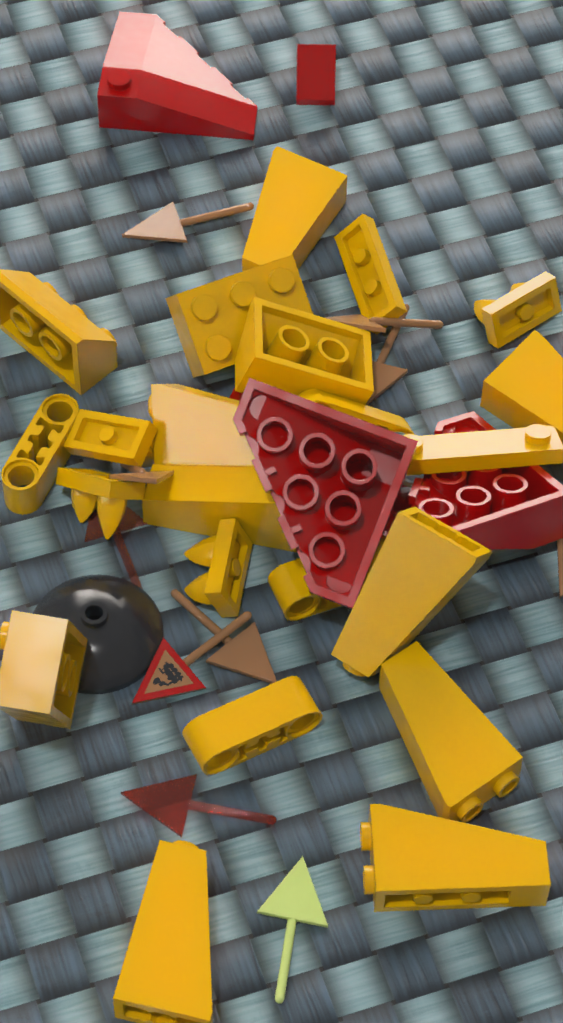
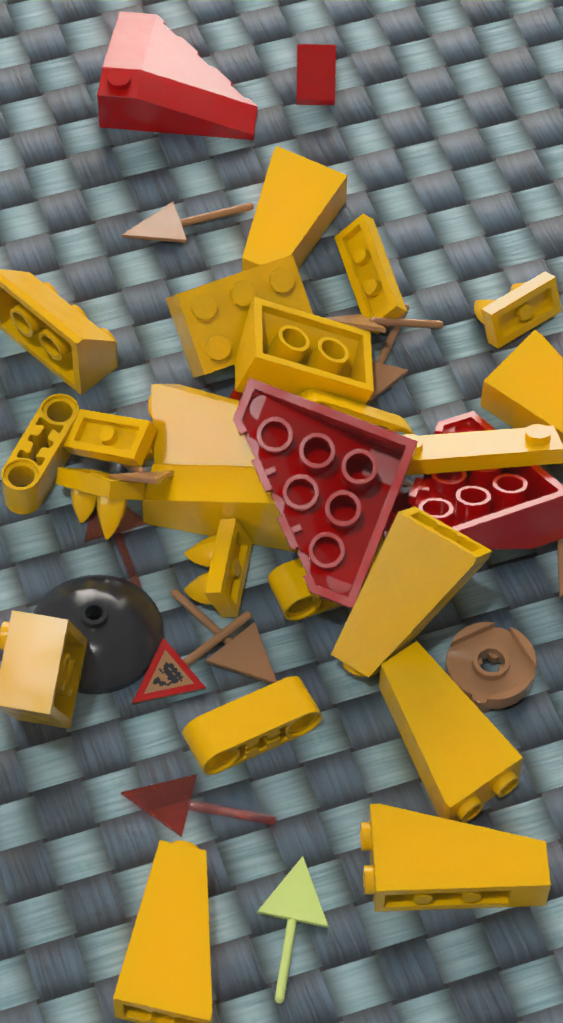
none -> medium nougat plate [445,622,536,712]

